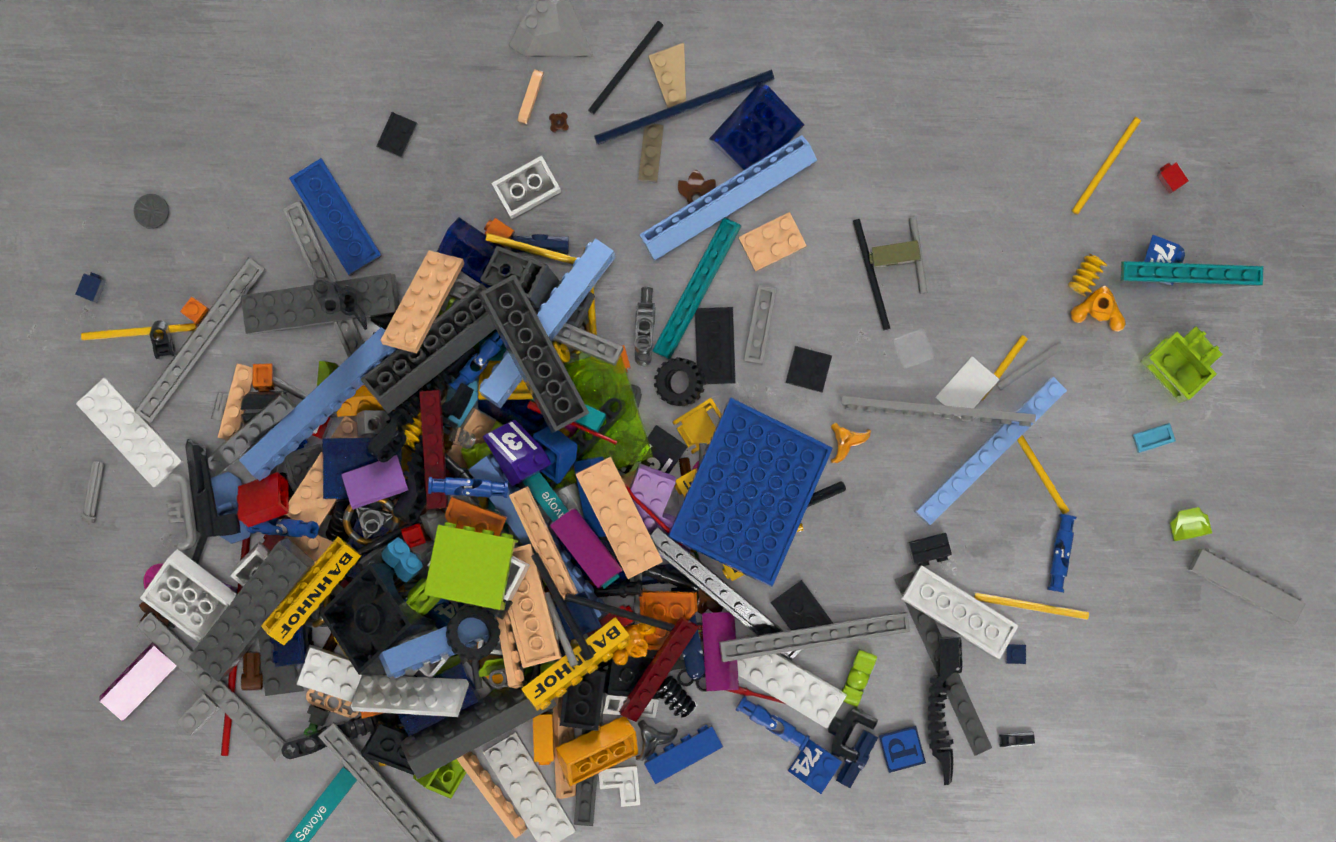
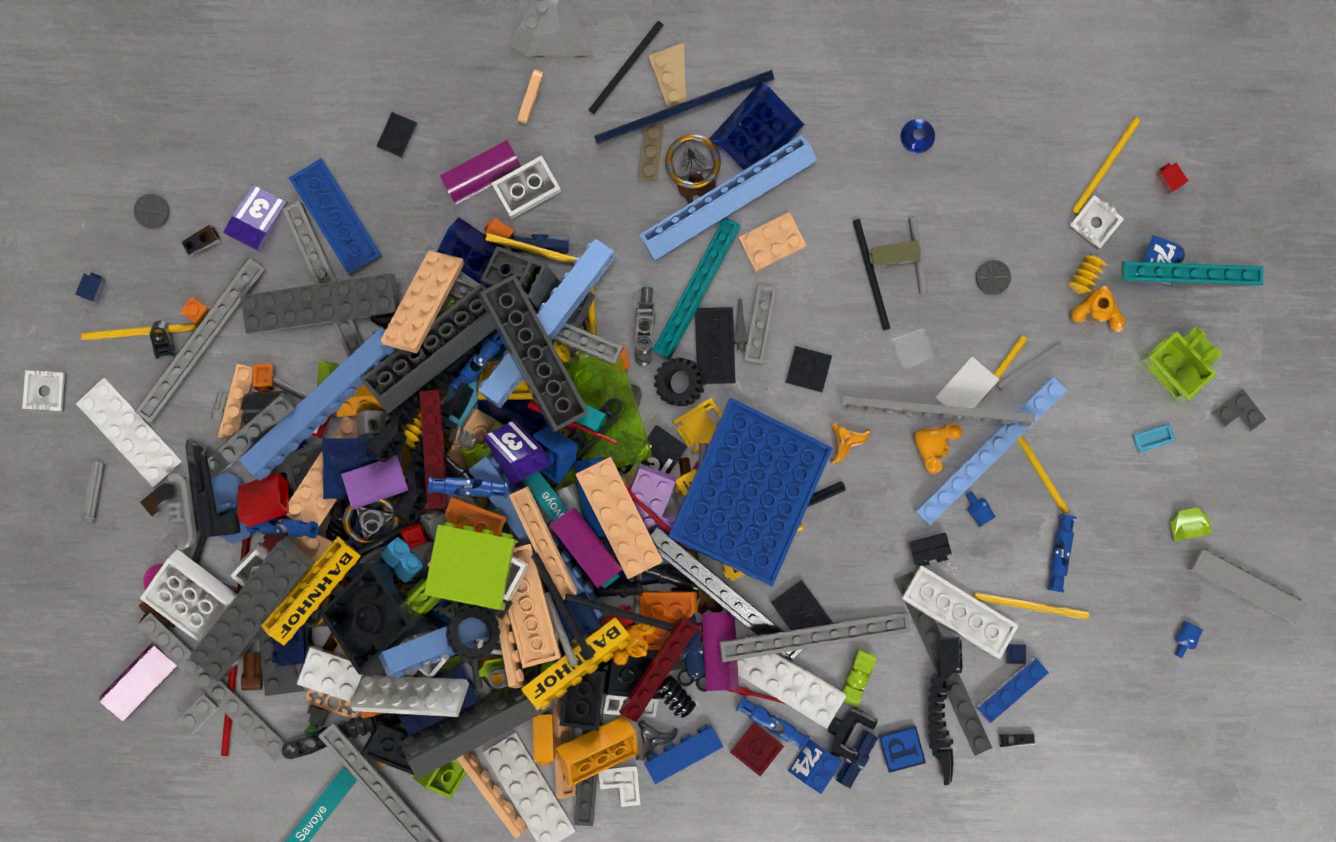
black panel [313,277,367,330] -> none
reddish brown plate [549,112,569,132] -> none
none -> white piece [22,370,65,411]
none -> leg [140,483,178,517]
none -> leg [182,225,222,257]
none -> slope [223,185,287,253]
none -> magenta brick [440,140,521,205]
none -> piece [665,134,721,190]
none -> dark red plate [730,722,784,776]
none -> dark grey piece [734,299,748,351]
none -> clear blue piece [900,119,935,154]
none -> light orange head [914,423,962,474]
none -> blue piece [966,491,996,527]
none -> blue brick [975,657,1049,723]
none -> dark grey wheel [976,260,1011,294]
none -> white piece [1069,195,1124,249]
none -> blue piece [1175,621,1203,658]
none -> dark grey plate [1211,389,1266,431]

